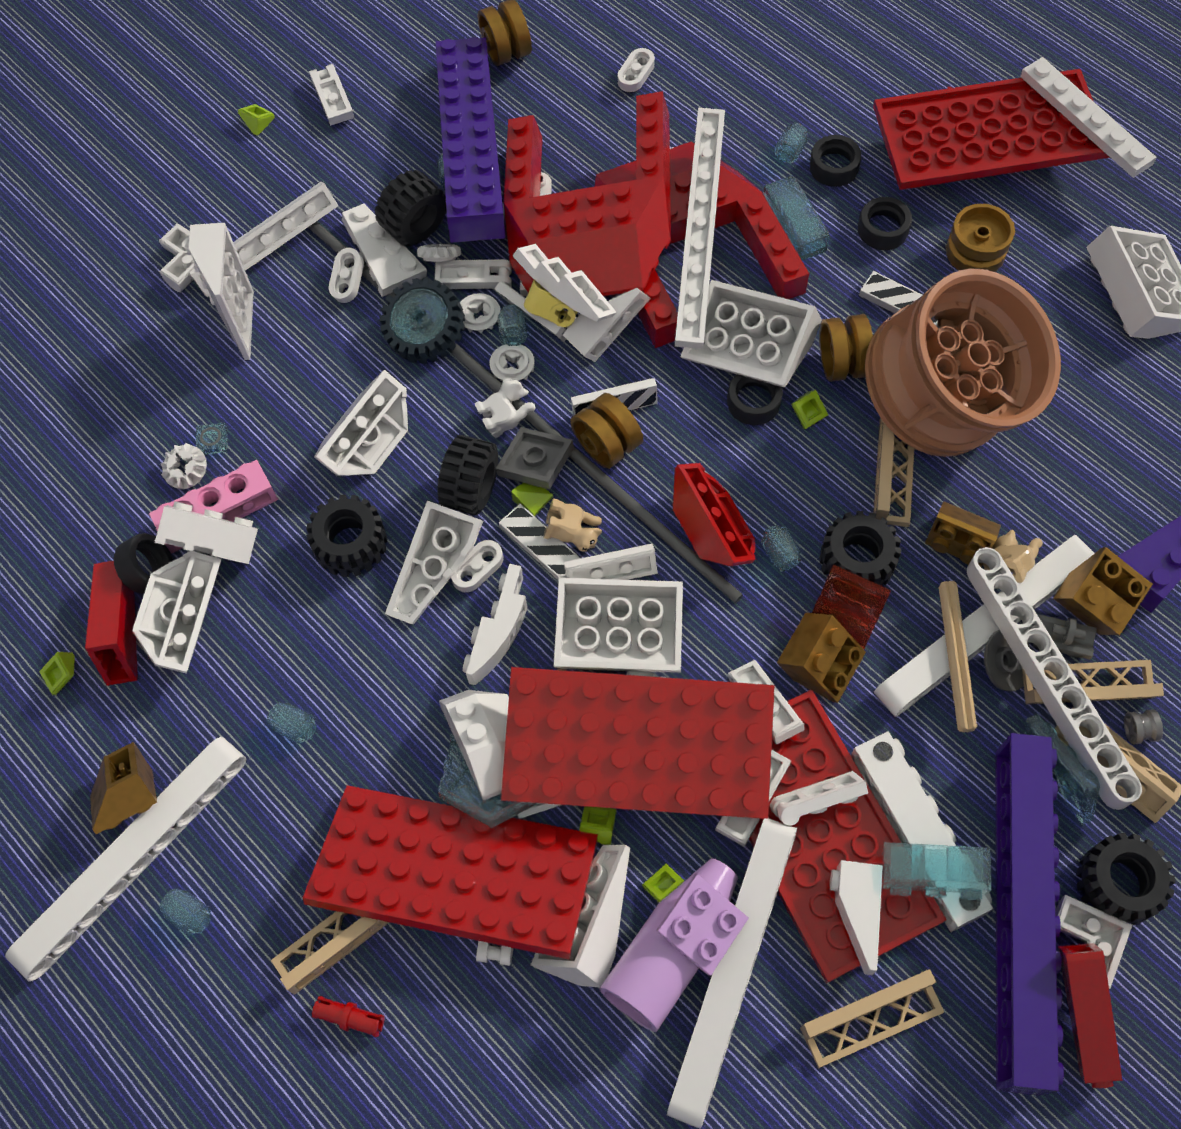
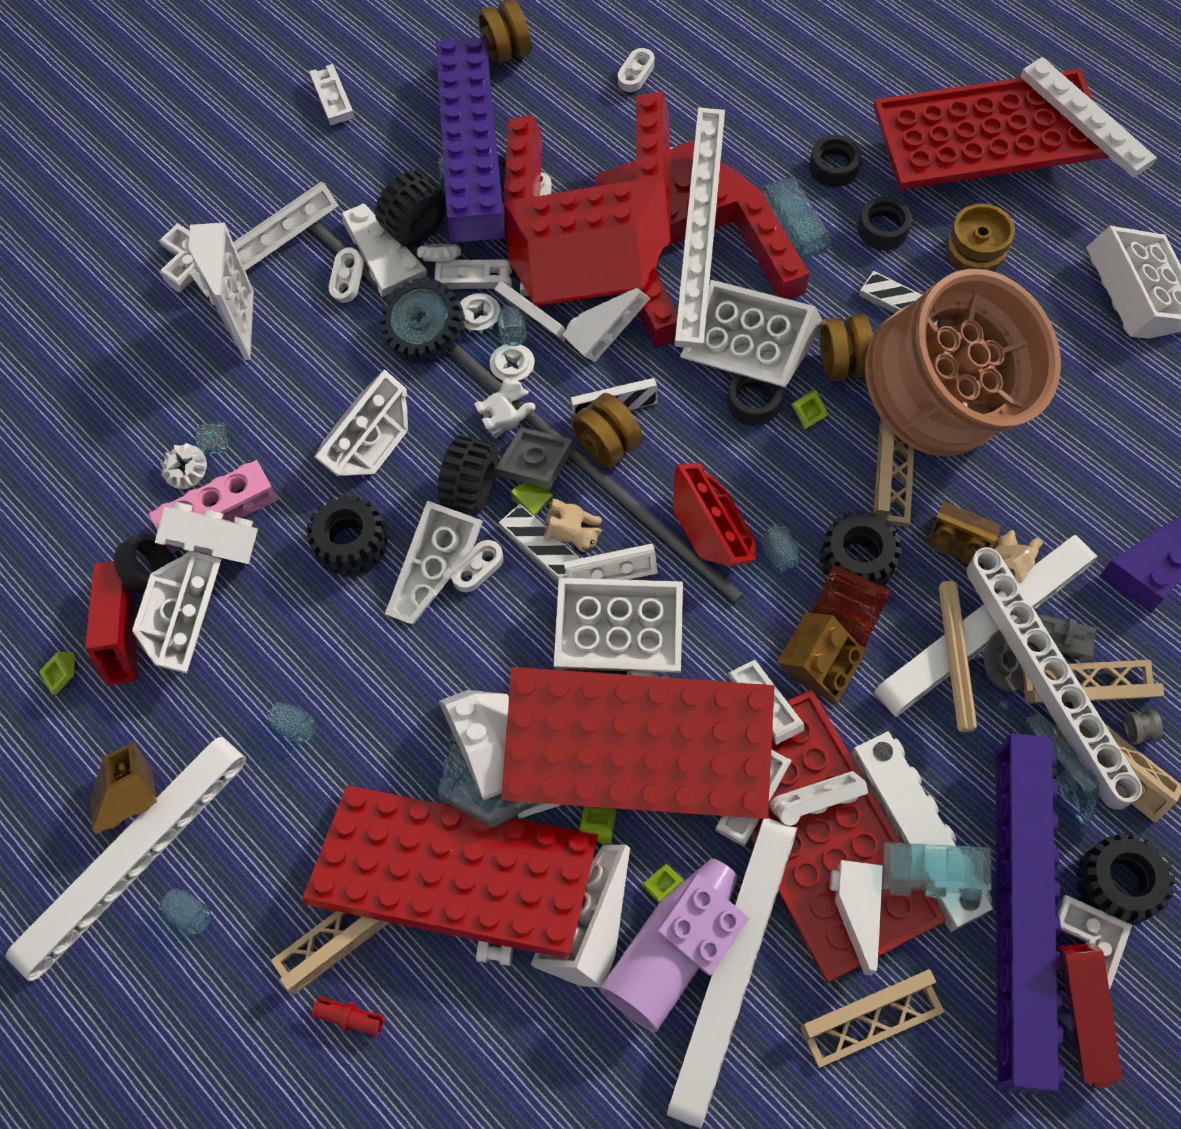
lime slope [238,104,275,135] -> none
white slope [463,564,528,685] -> none
white slope [513,244,617,322] -> none
light yellow piece [523,280,578,327] -> none
clear light blue brick [774,123,808,163] -> none
pearl gold slope [1053,547,1153,635] -> none

